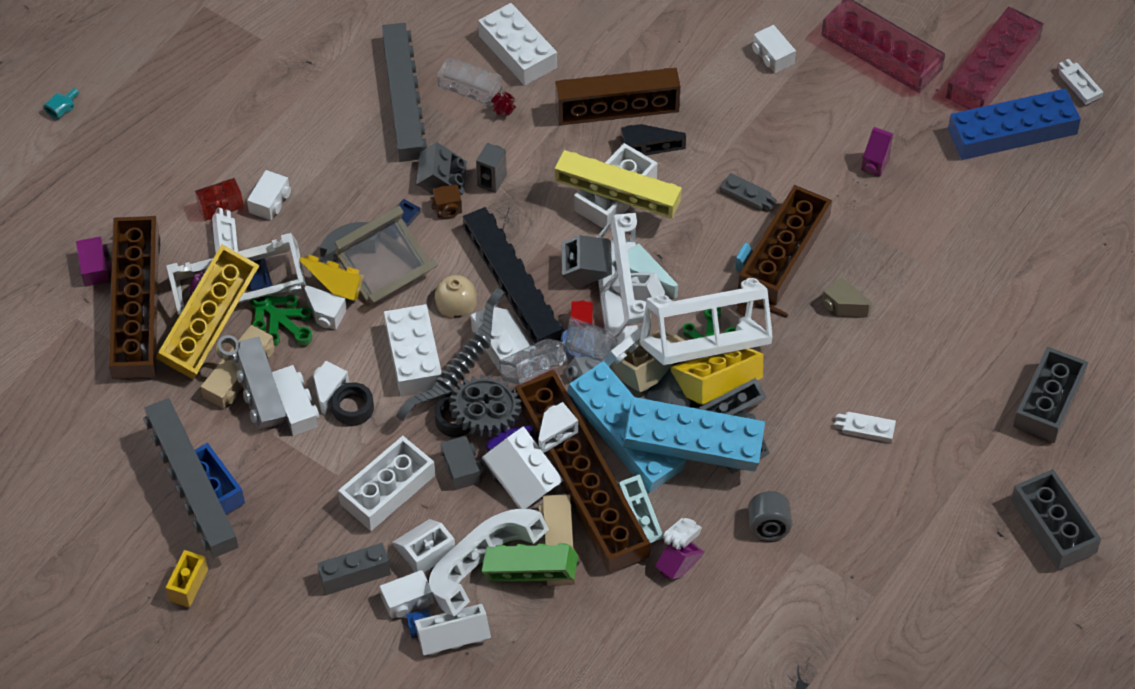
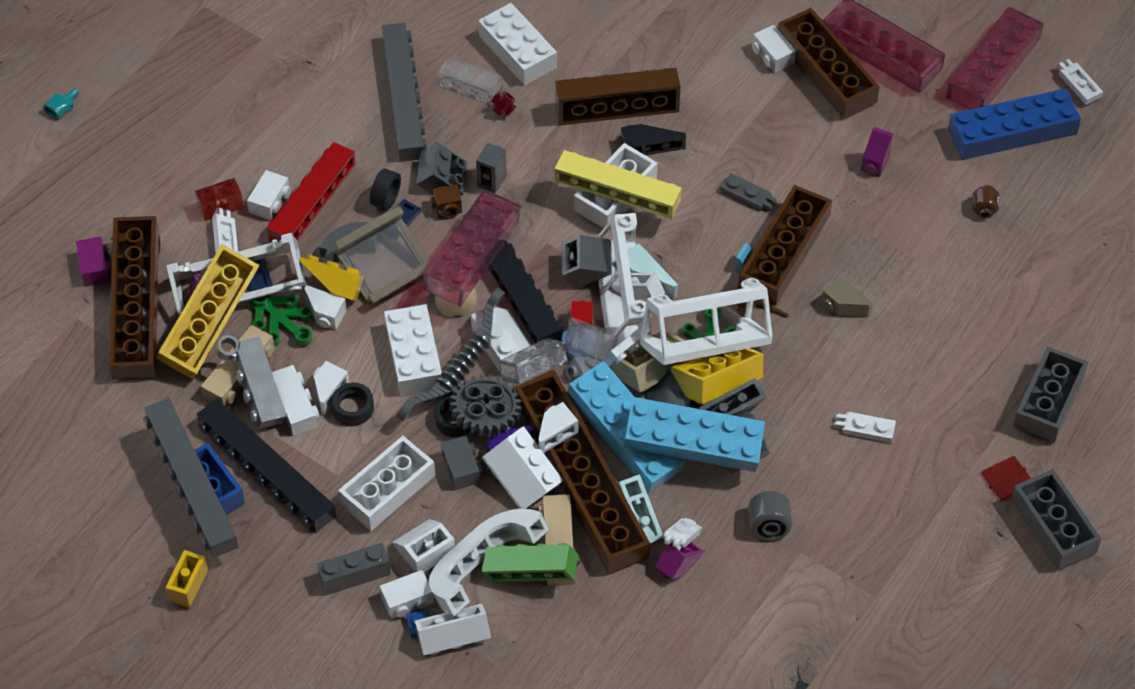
none -> black brick [197,398,336,533]
none -> red brick [266,142,356,243]
none -> black tyre [370,168,401,210]
none -> clear pink brick [423,189,521,307]
none -> reddish brown brick [777,8,880,118]
none -> reddish brown head [972,185,1000,218]
none -> clear red piece [981,456,1031,501]

